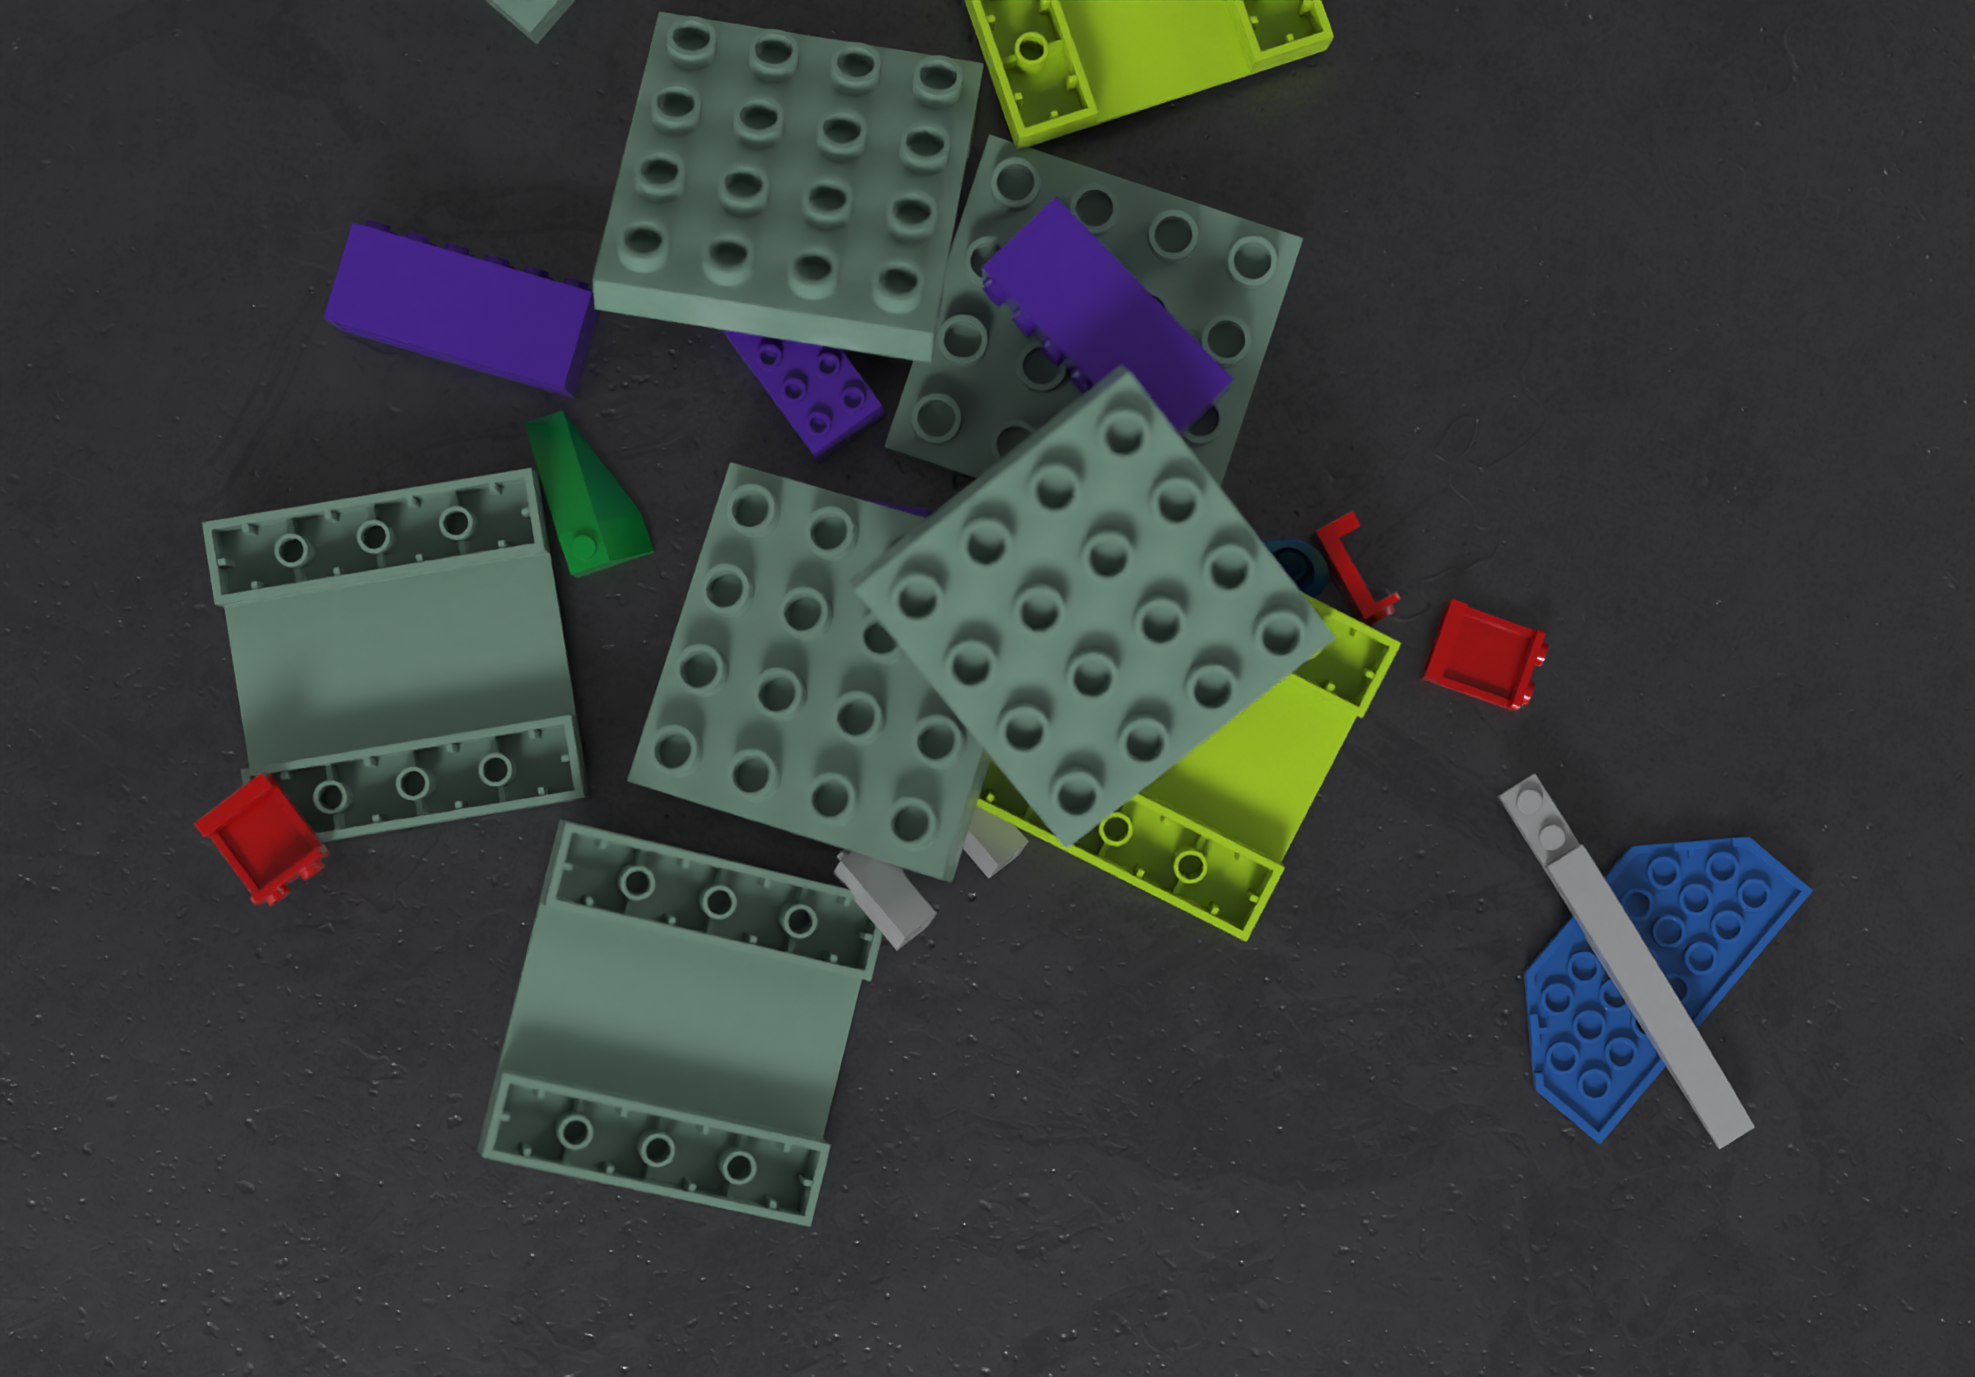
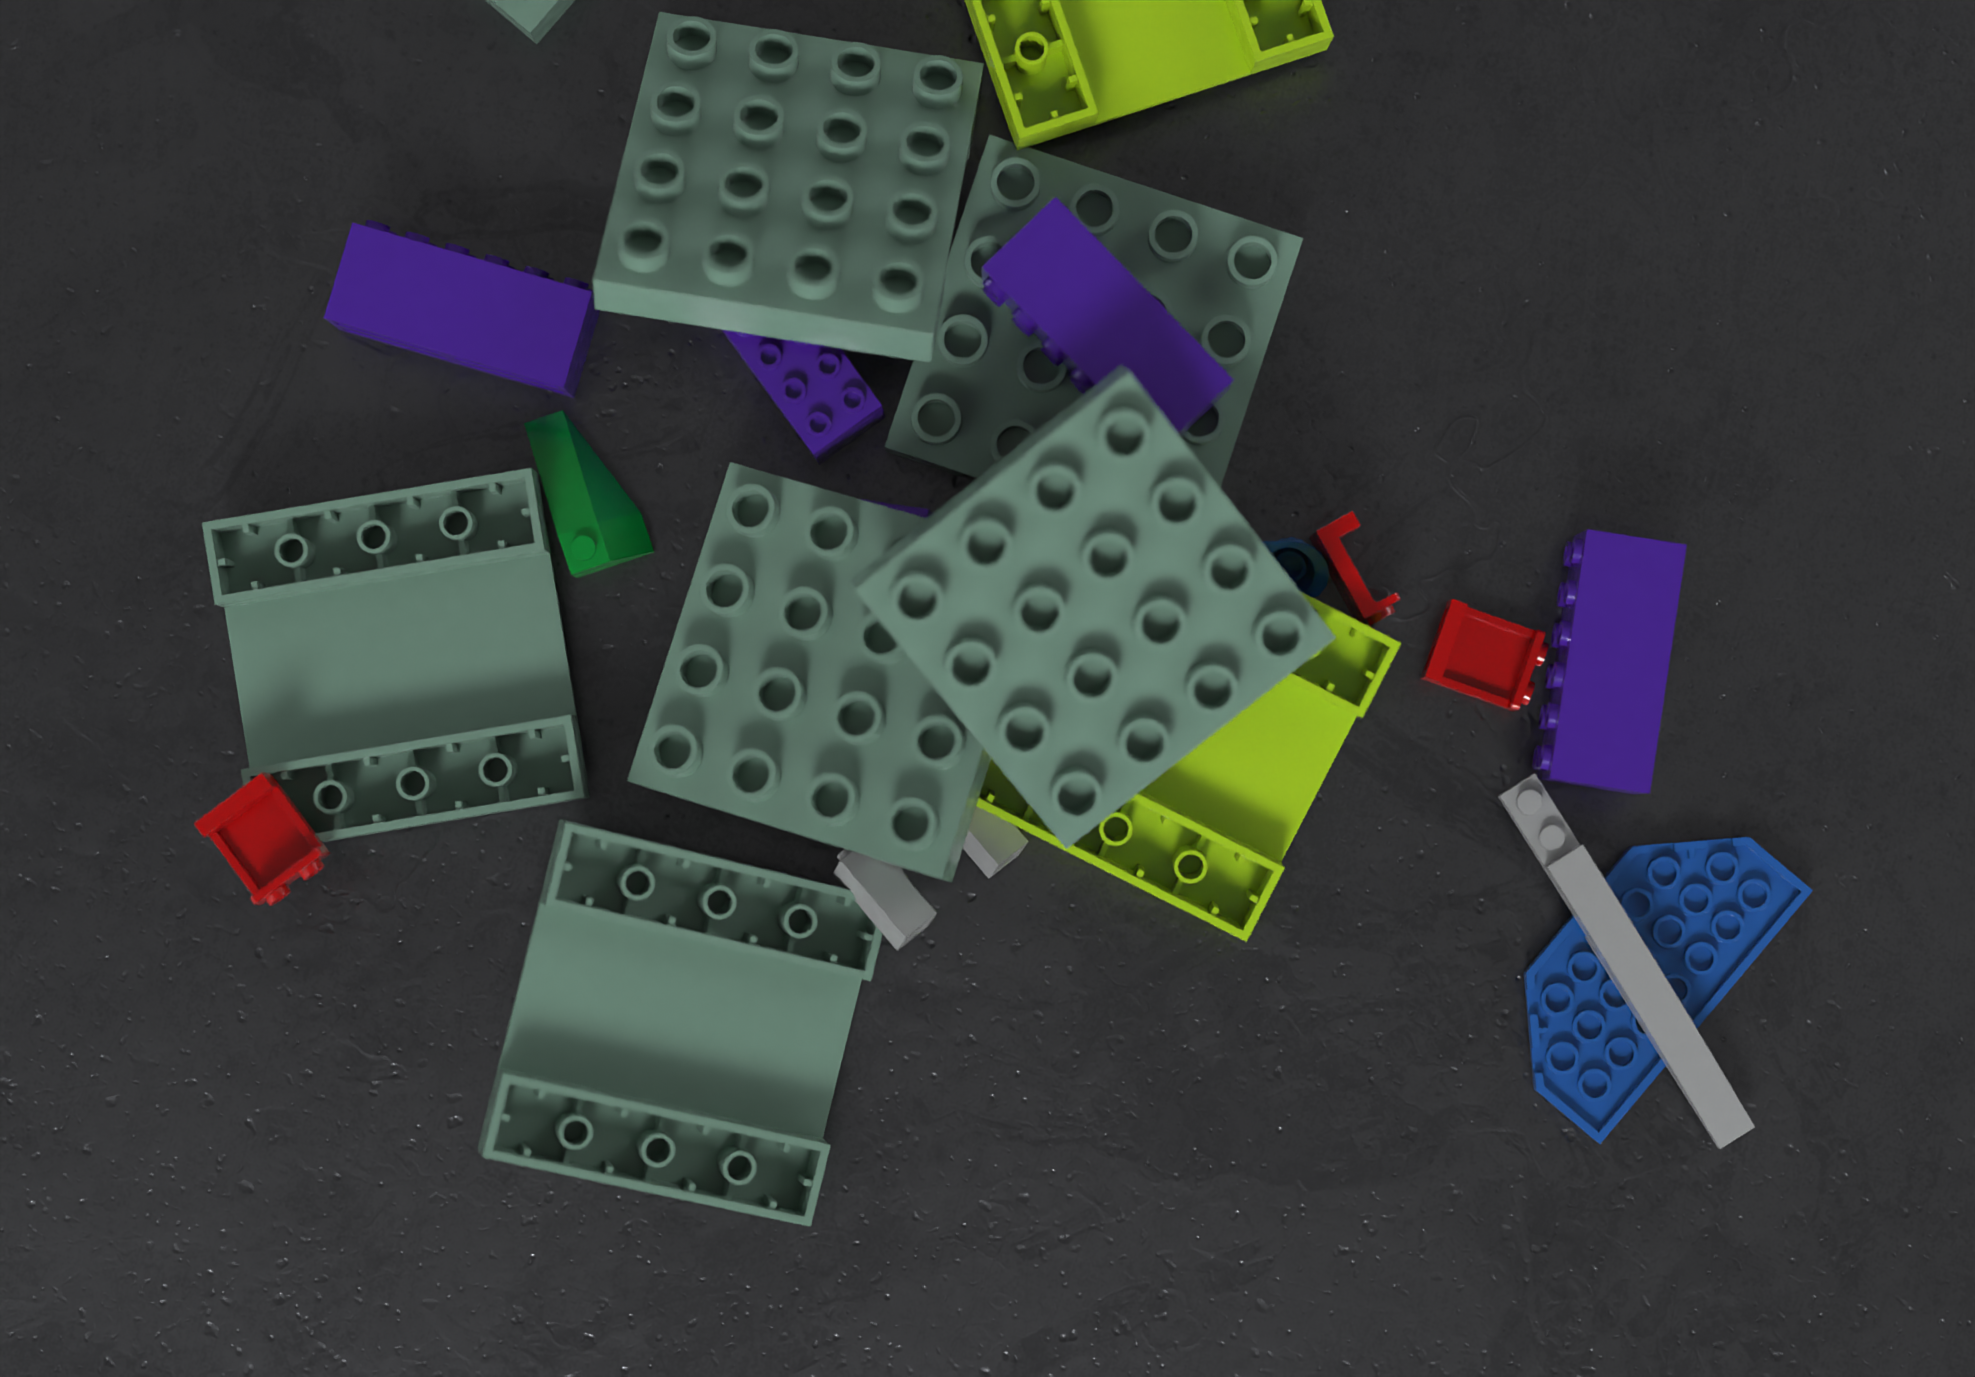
none -> dark purple brick [1532,529,1687,794]

